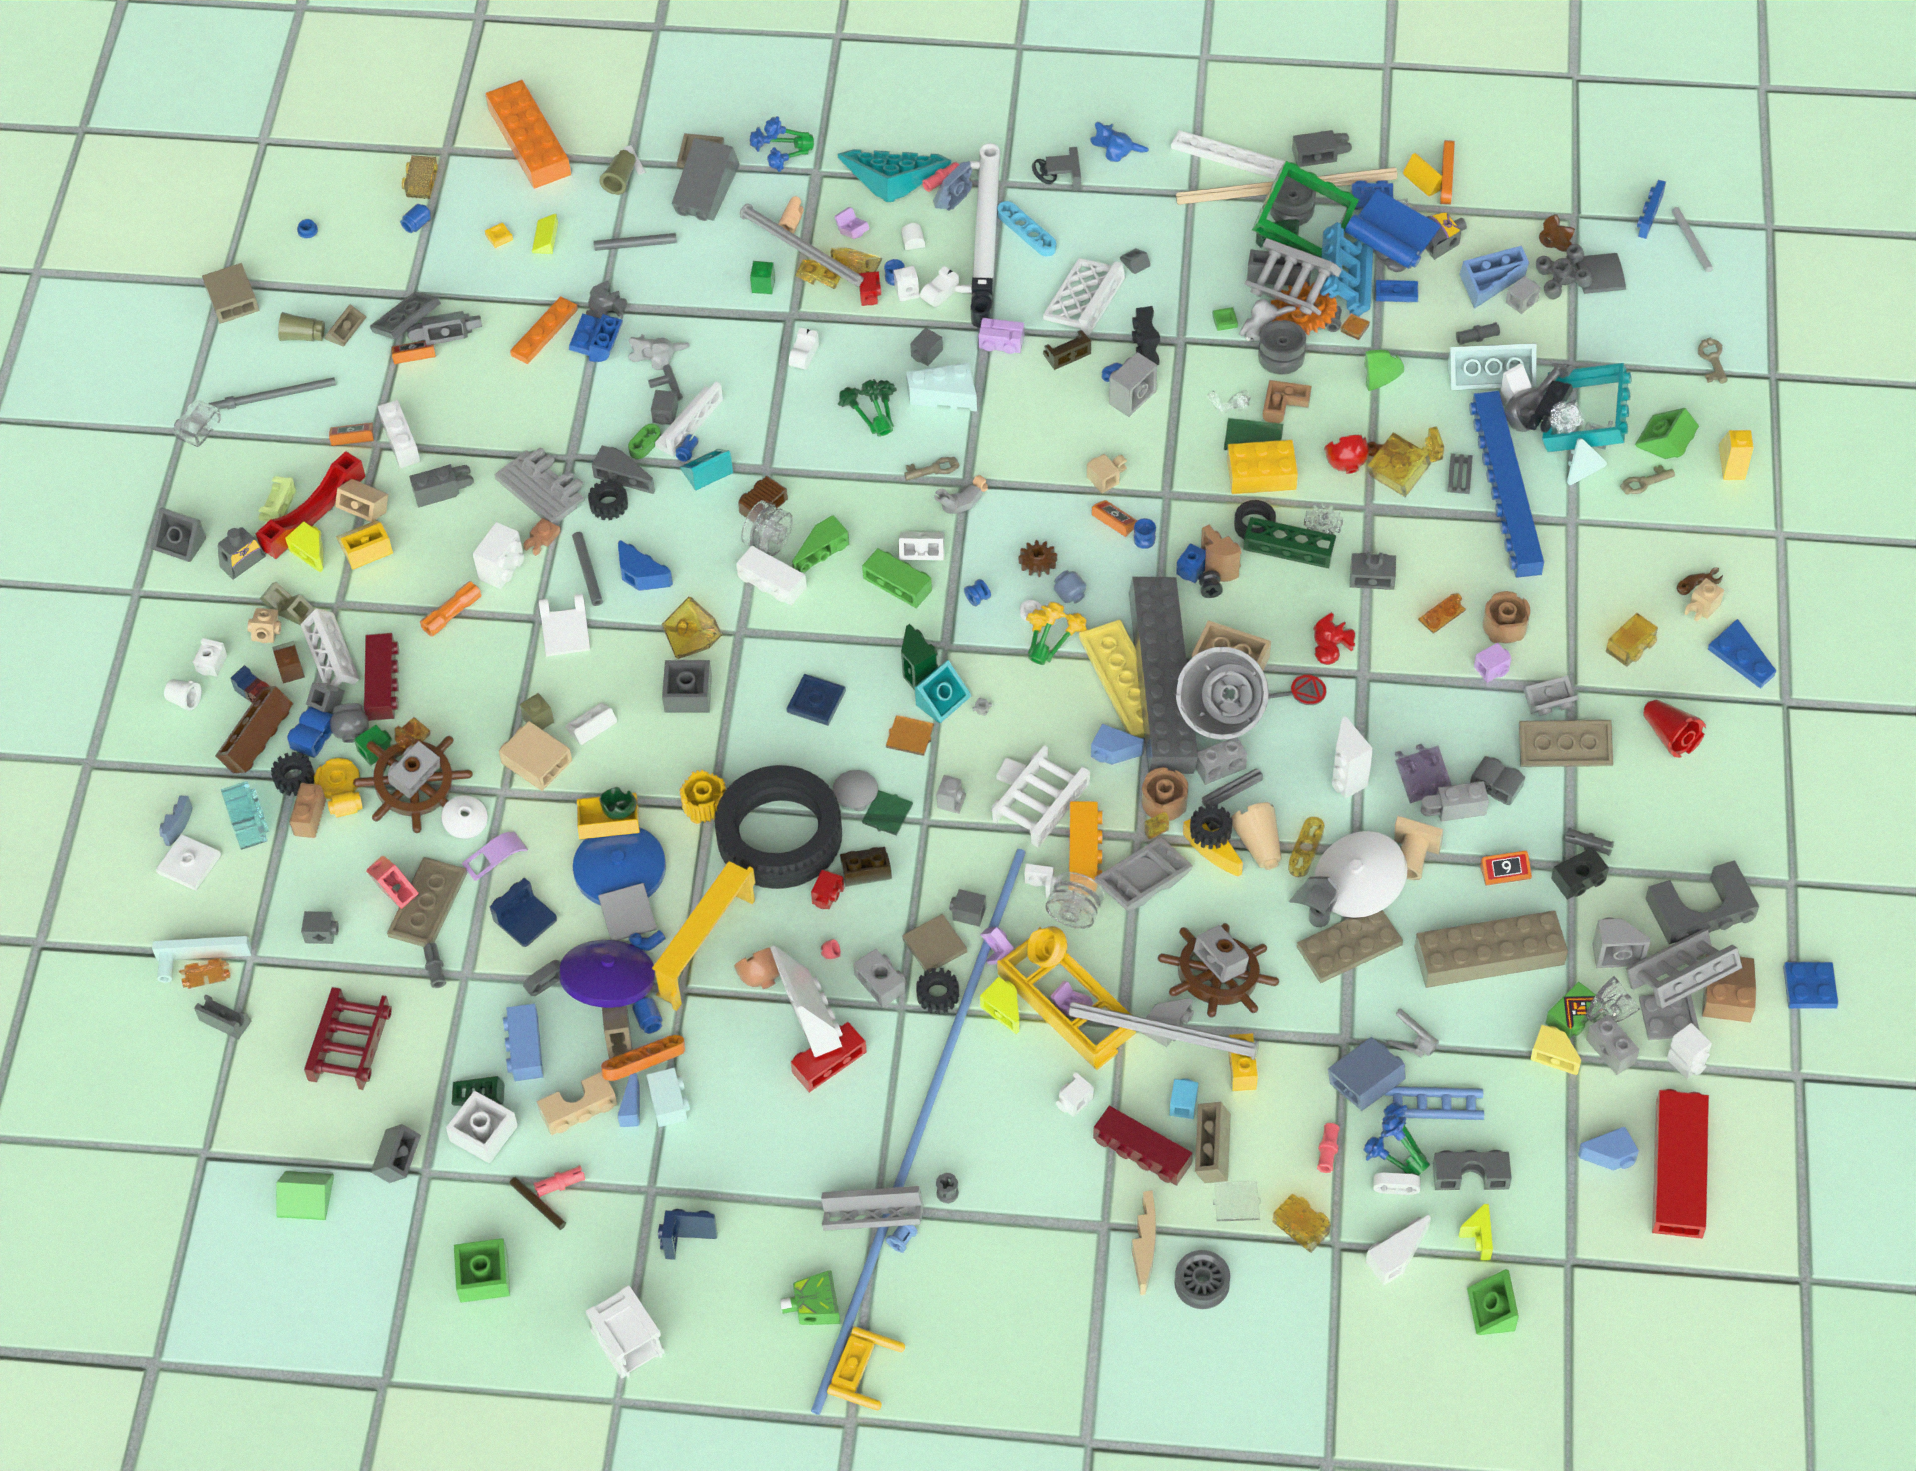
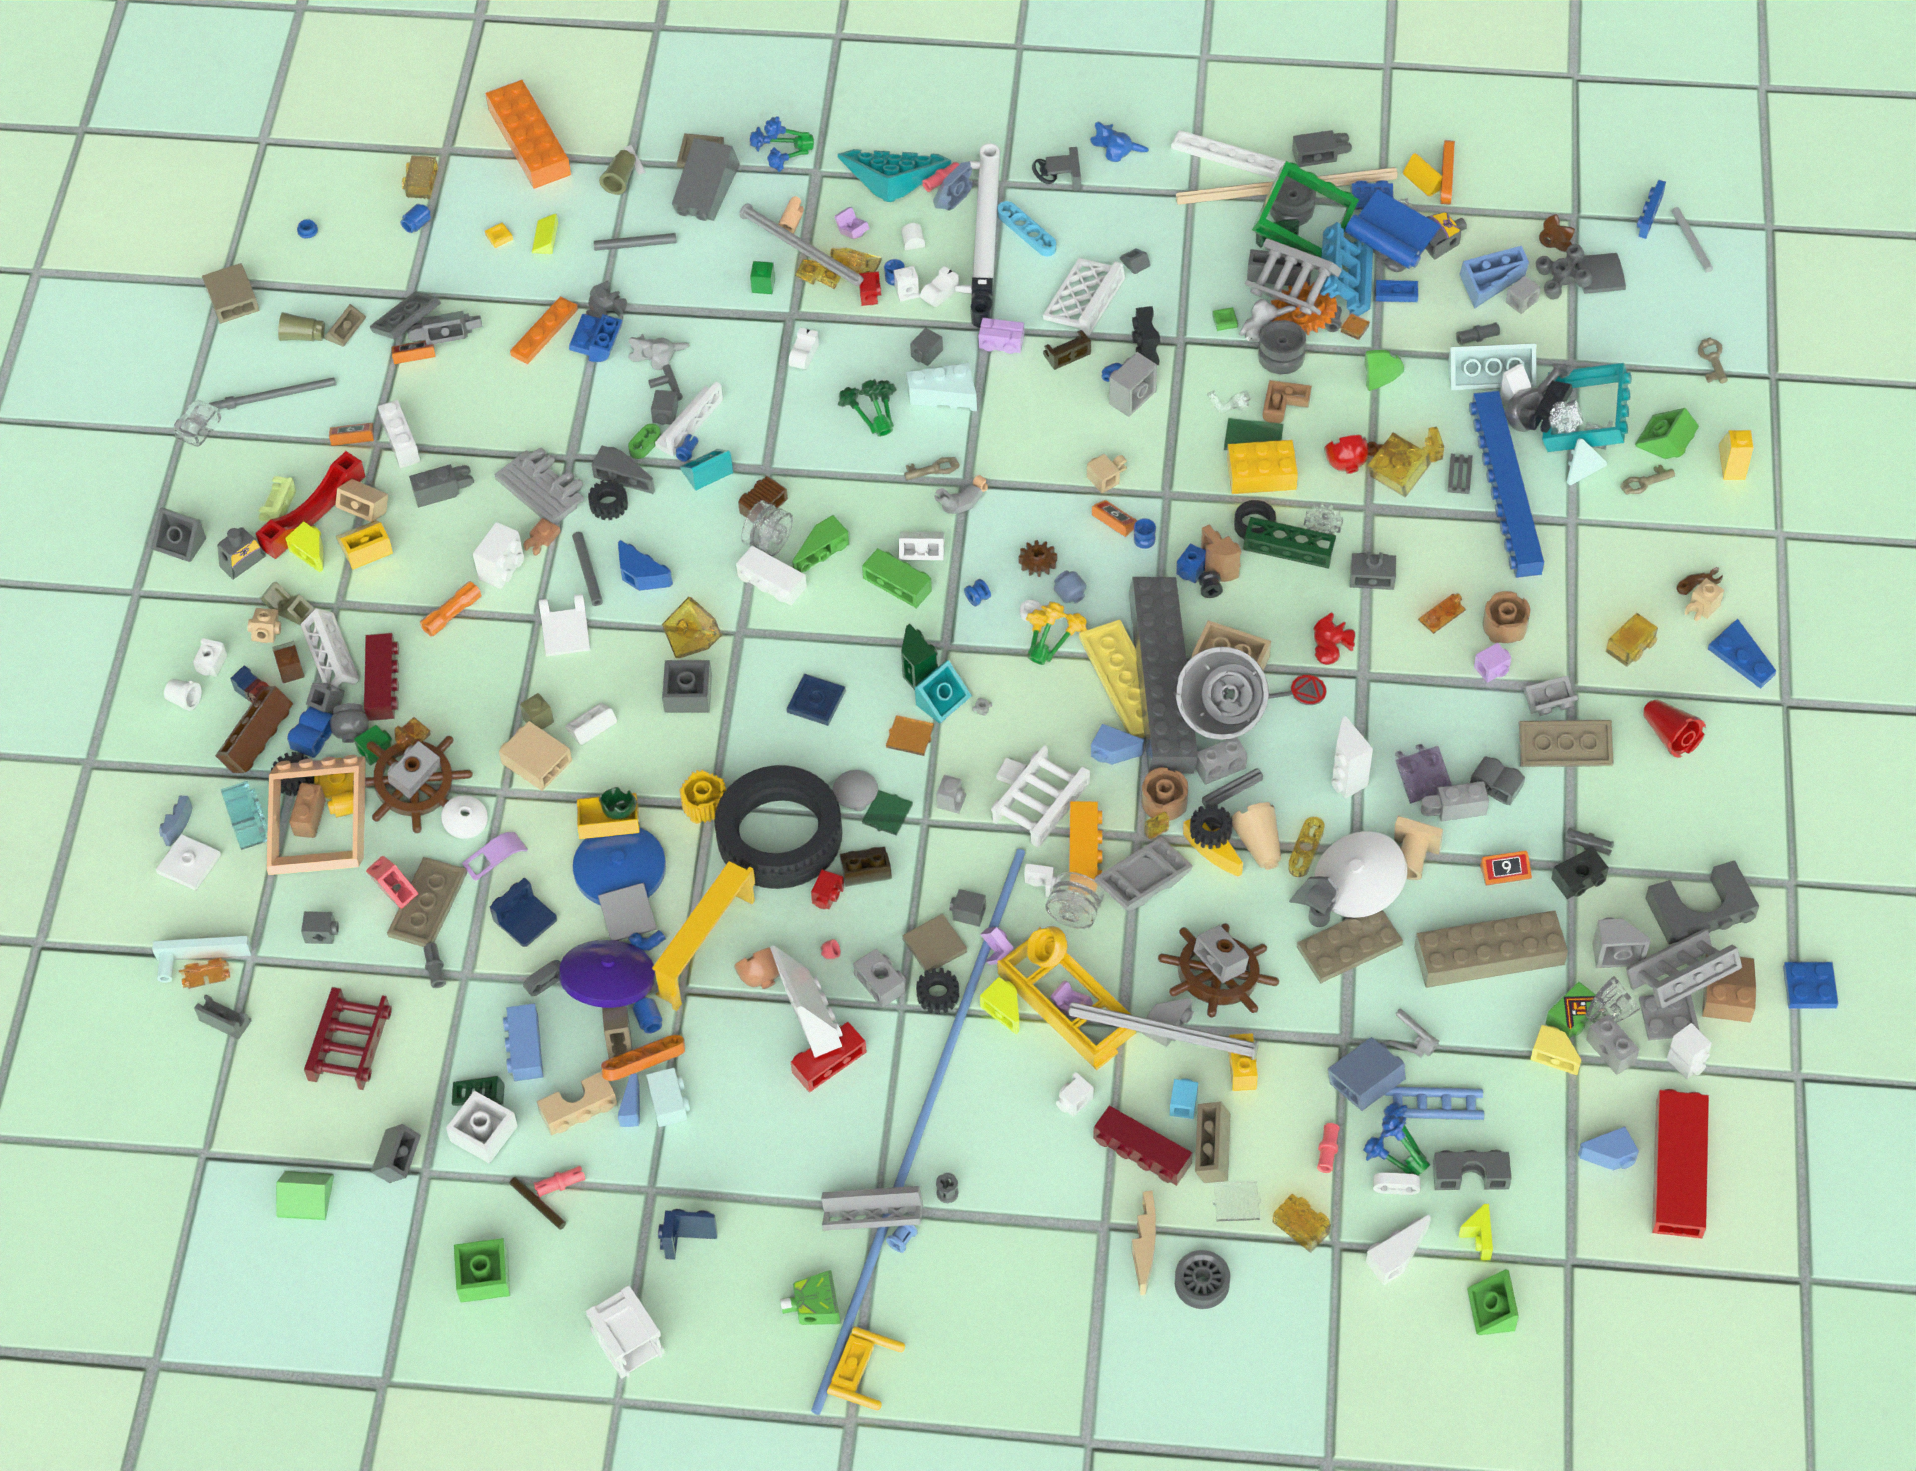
none -> light nougat window [267,755,366,875]

